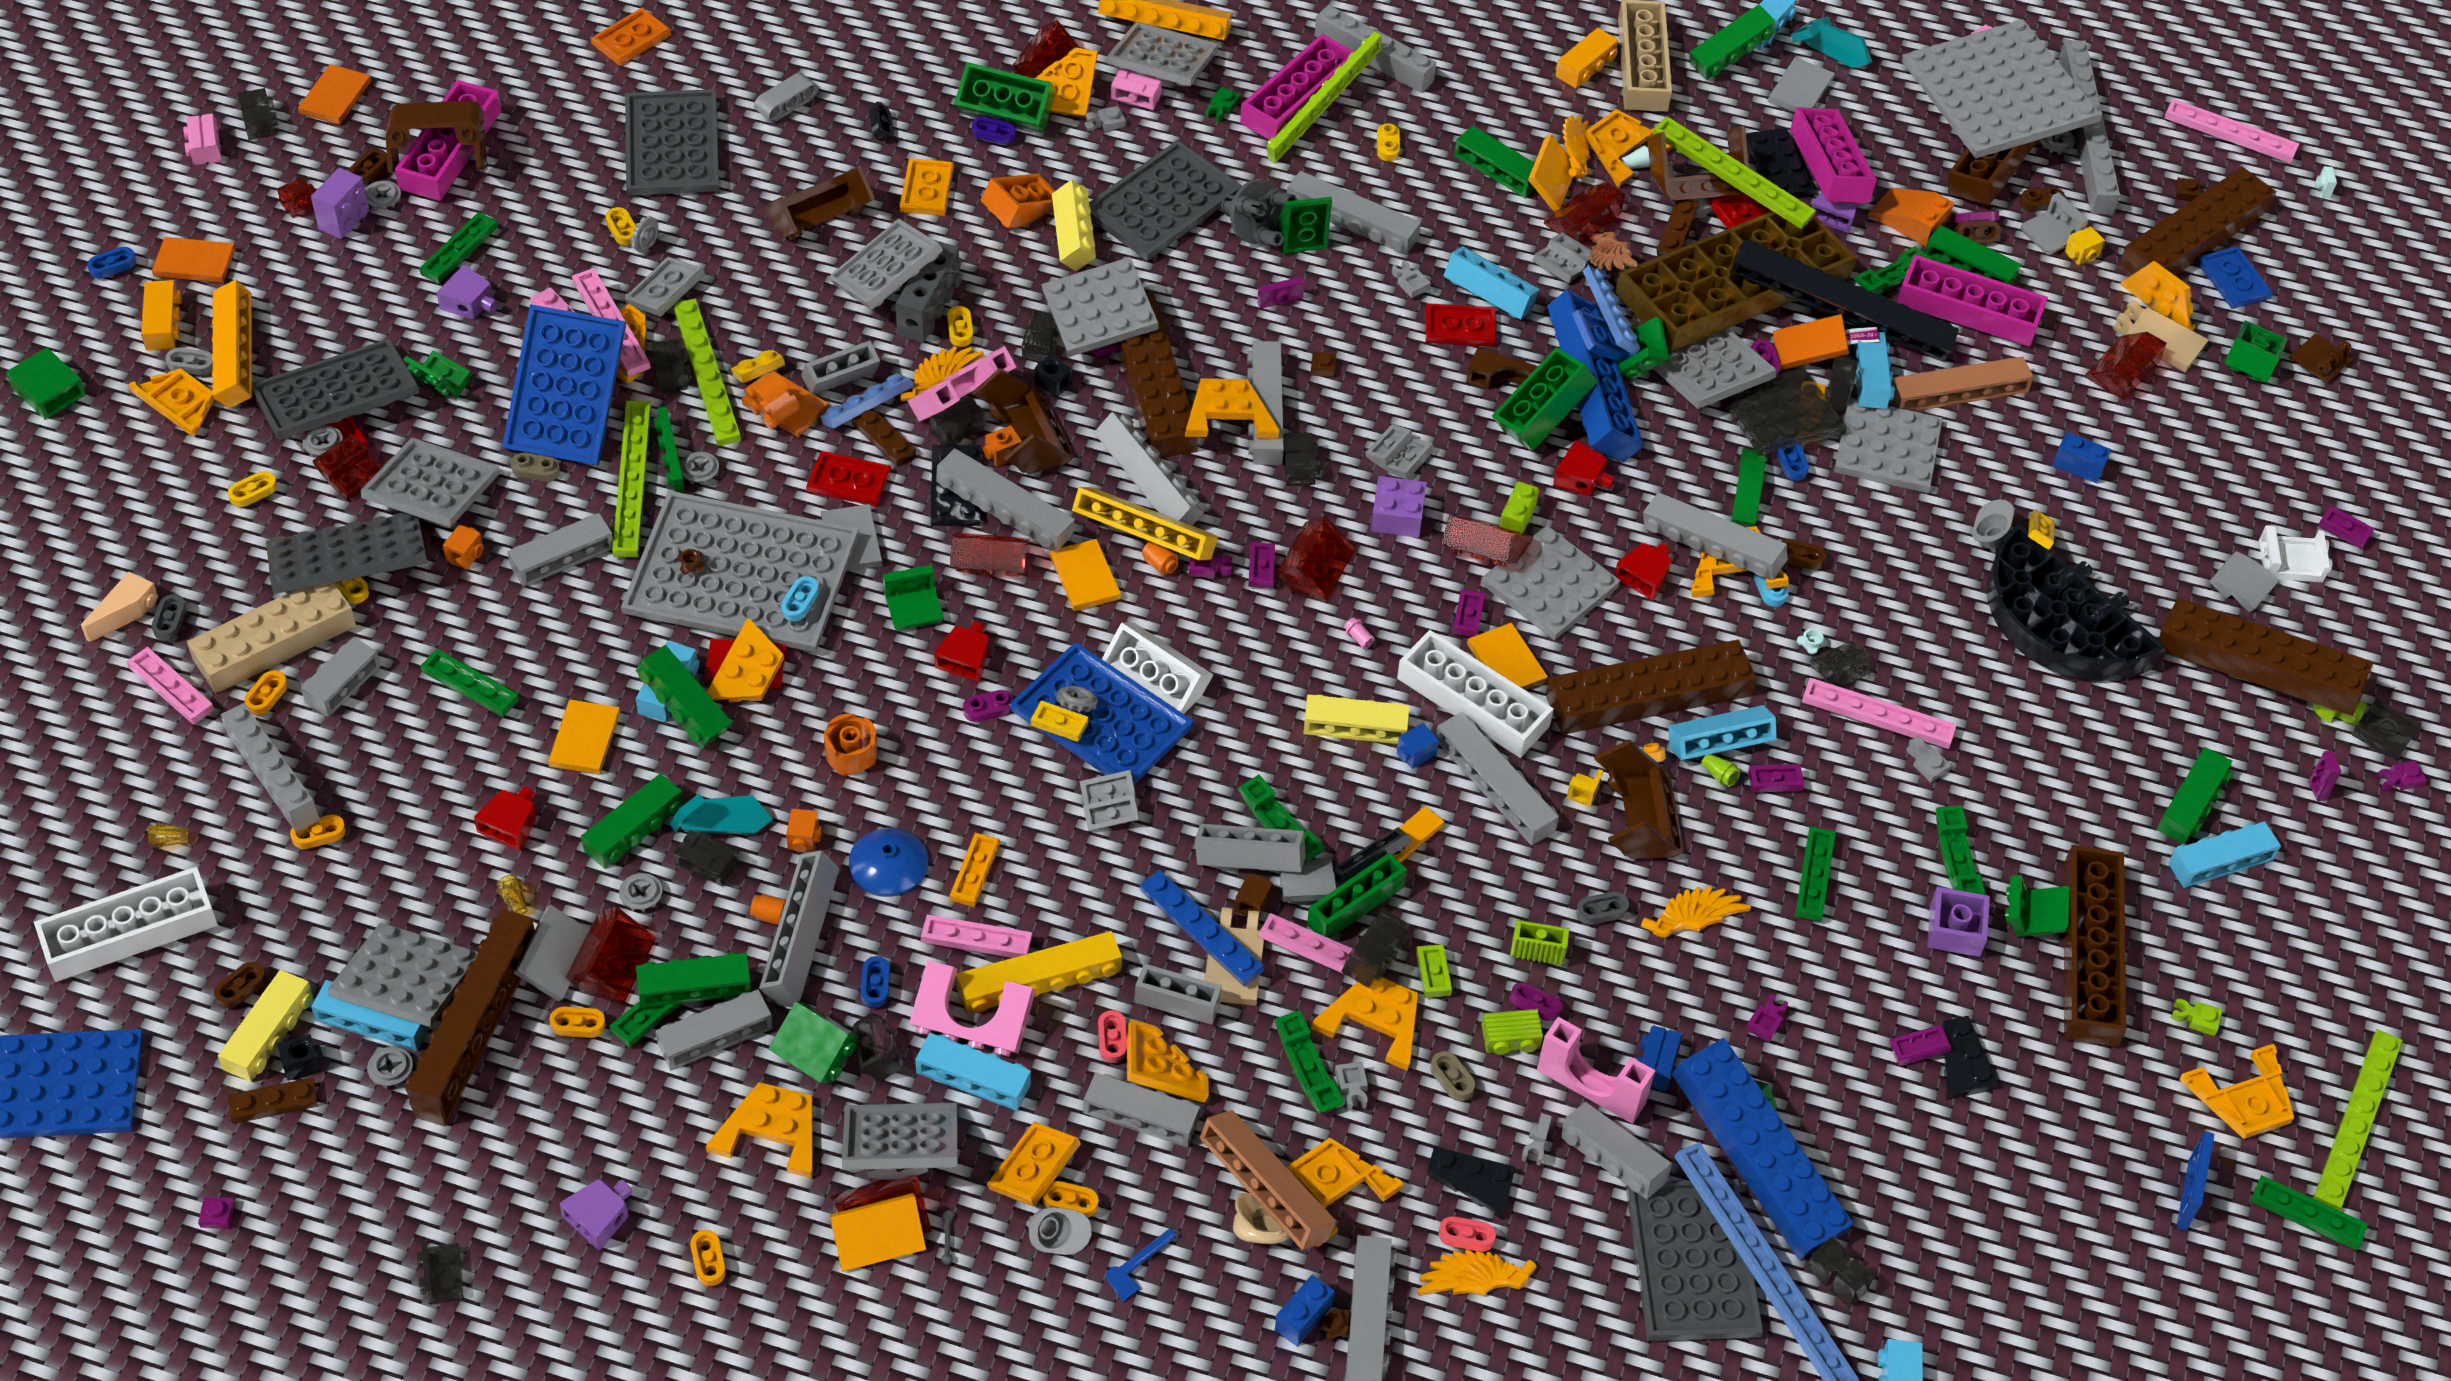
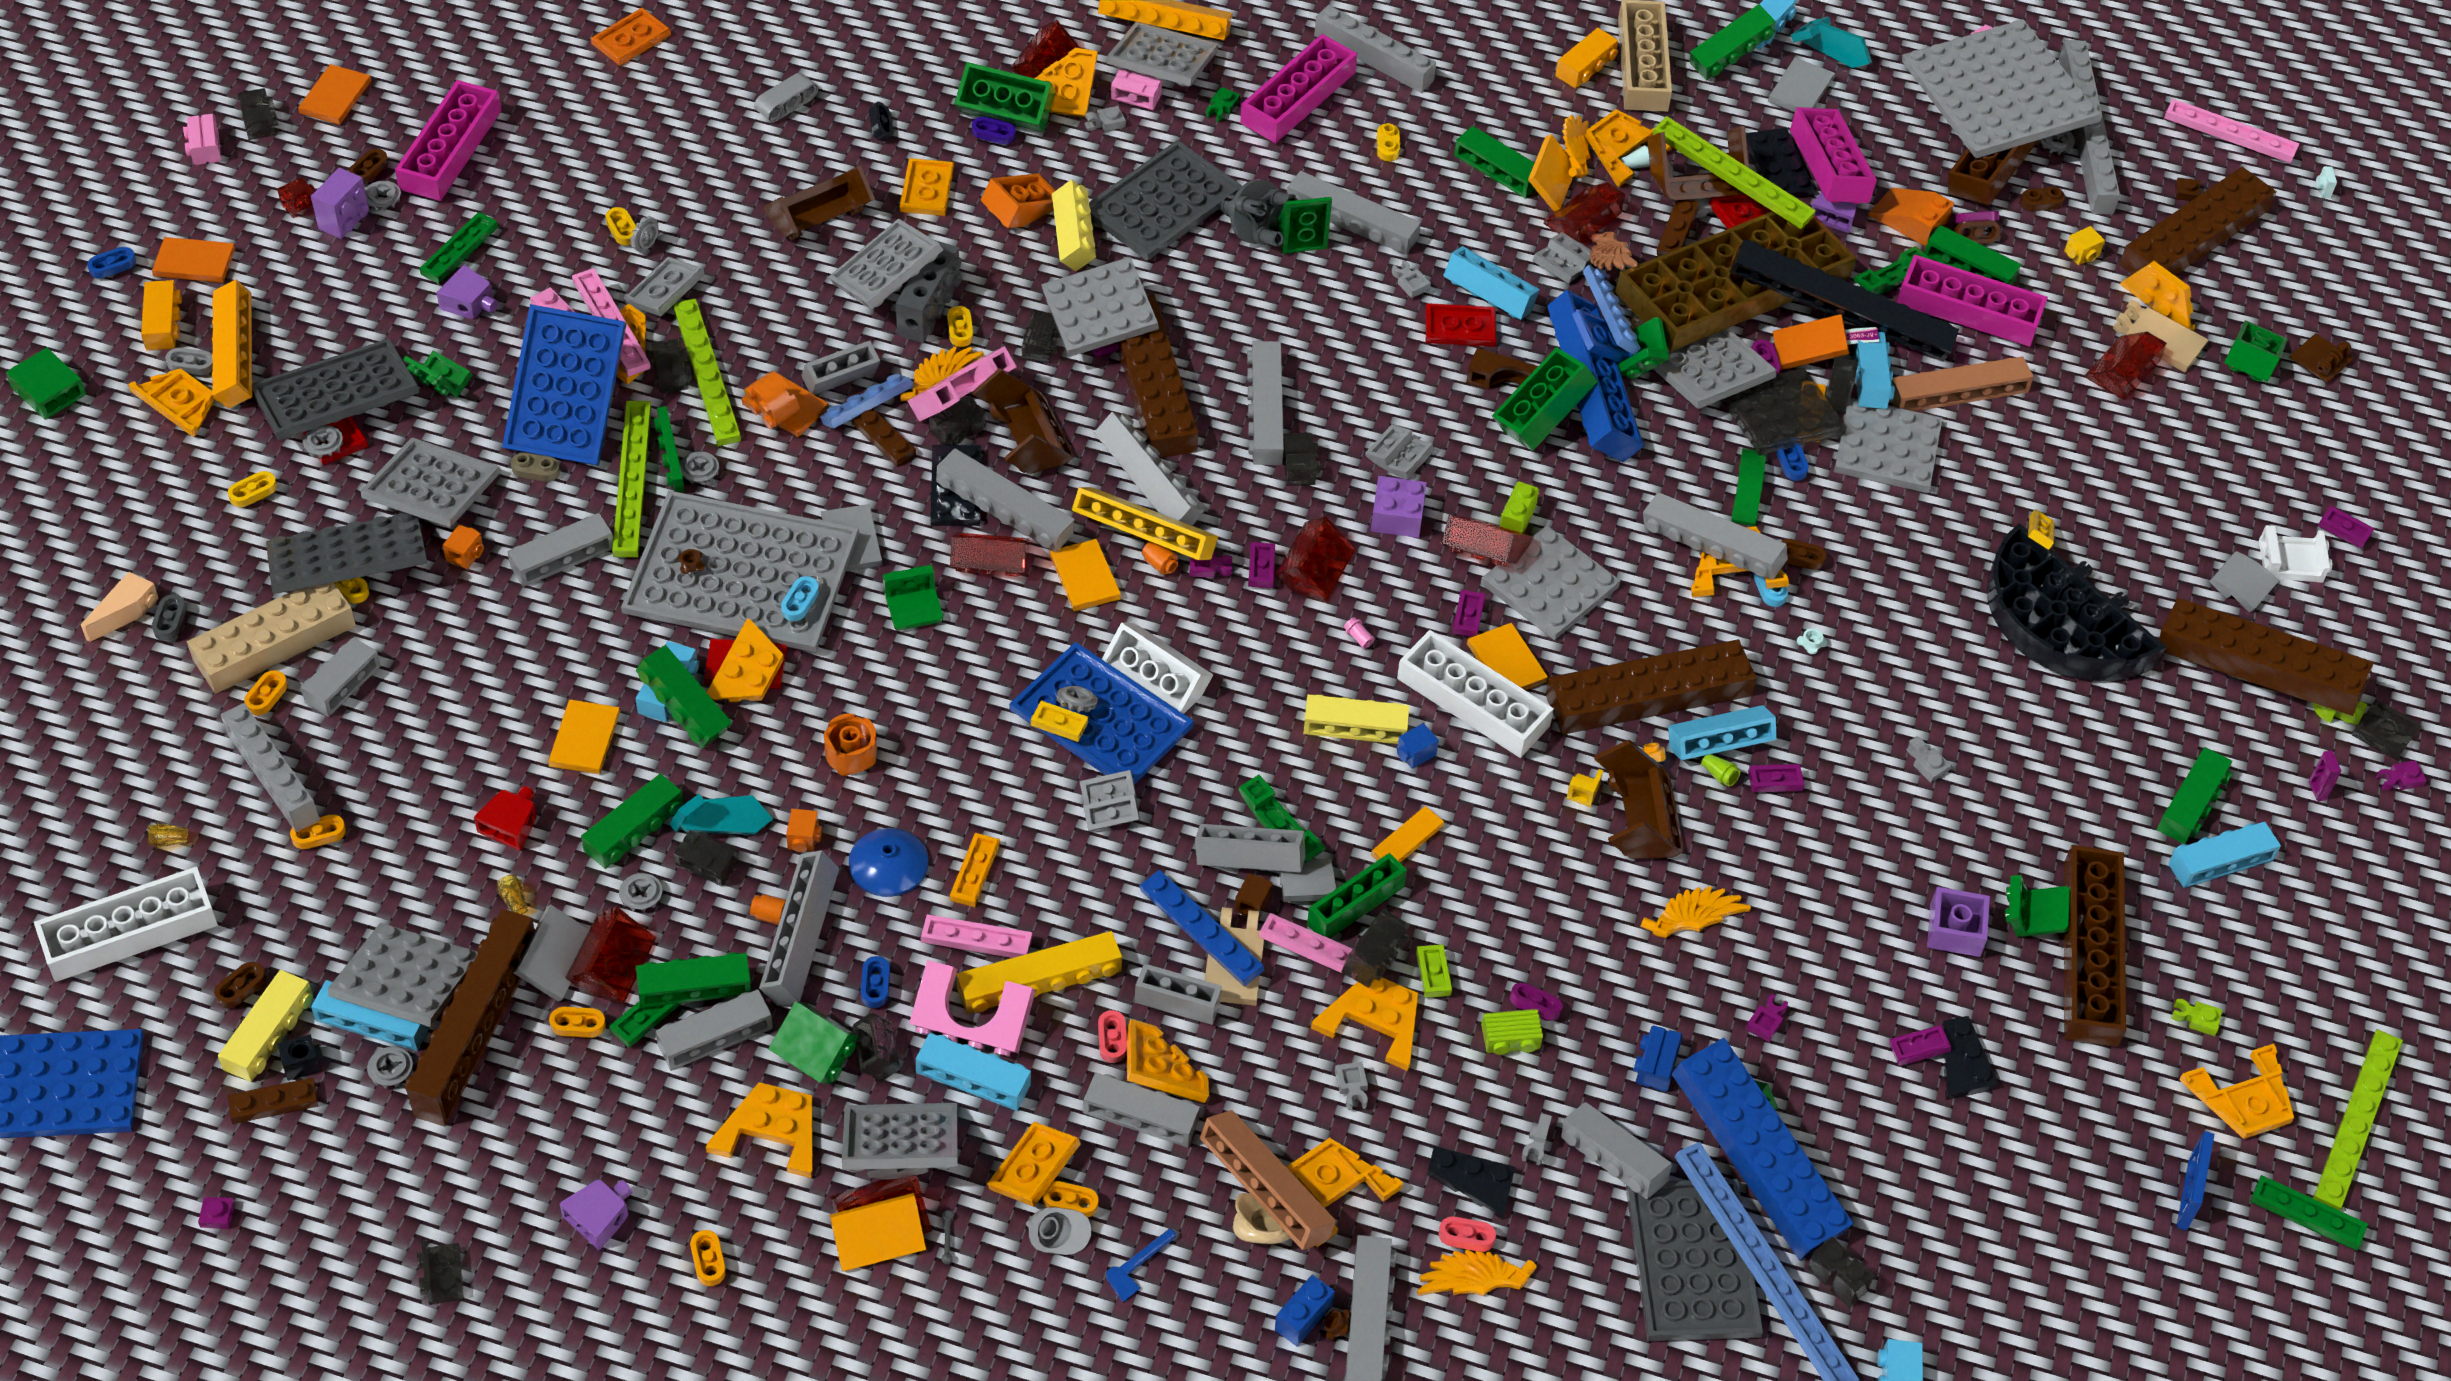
bright pink plate [127,647,214,725] -> none
clear red slope [313,434,383,501] -> none
reddish brown windscreen [386,101,487,174] -> none
green plate [420,649,519,717] -> none
dark grey plate [625,89,719,196] -> none
yellow plate [731,350,785,383] -> none
red tile [806,451,891,507] -> none
red torso [934,622,989,683] -> none
magenta plate [963,690,1013,722] -> none
orange brick [983,425,1022,467] -> none
black brick [1034,355,1072,398] -> none
light orange wing [1185,378,1280,439] -> none
magenta plate [1257,276,1305,309] -> none
lime plate [1267,31,1382,163] -> none
green slope [1275,1010,1345,1115] -> none
reddish brown plate [1310,352,1336,378] -> none
black plate [1333,827,1412,883] -> none
dark tan plate [1430,1051,1475,1101] -> none
light grey brick [1436,712,1559,846] -> none
lime brick [1510,920,1569,966] -> none
bright pink arch [1537,1017,1655,1124] -> none
red torso [1553,440,1615,496] -> none
dark grey plate [1576,892,1629,925] -> none
red torso [1614,543,1672,601] -> none
green plate [1795,826,1836,922] -> none
bright pink plate [1802,678,1957,749] -> none
clear smoke bracket [1810,641,1871,687] -> none
green slope [1936,805,1986,895] -> none
light grey piece [1972,499,2014,553] -> none
light grey bracket [2020,192,2089,255] -> none
blue brick [2052,431,2112,484] -> none
blue tile [2197,246,2273,309] -> none

